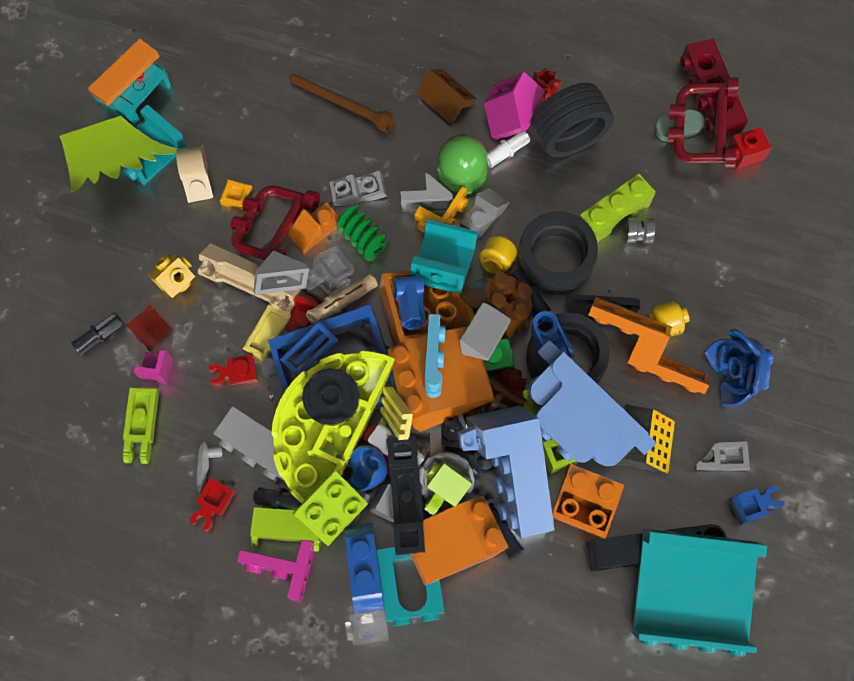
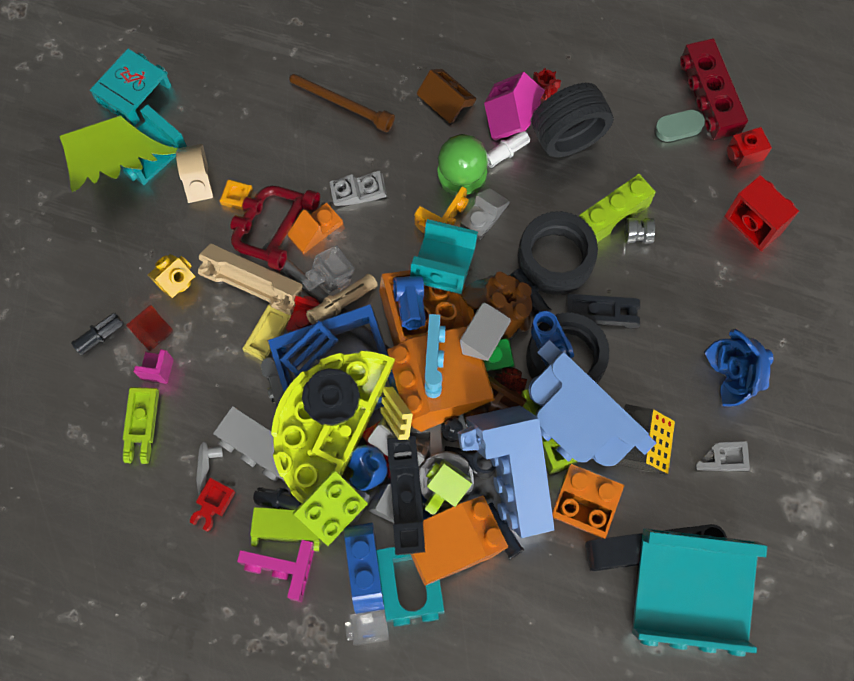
orange tile [88,39,160,106] -> none
red plate [208,354,258,387] -> none
light grey slope [253,251,309,295] -> none
green piece [336,204,390,261] -> none
light grey slope [401,173,453,212] -> none
yellow head [479,236,517,274] -> none
orange bracket [589,297,710,394] -> none
yellow head [647,301,689,337] -> none
dark red bar [668,77,739,168] -> none
blue plate [729,486,785,525] -> none
none -> red brick [724,175,799,251]

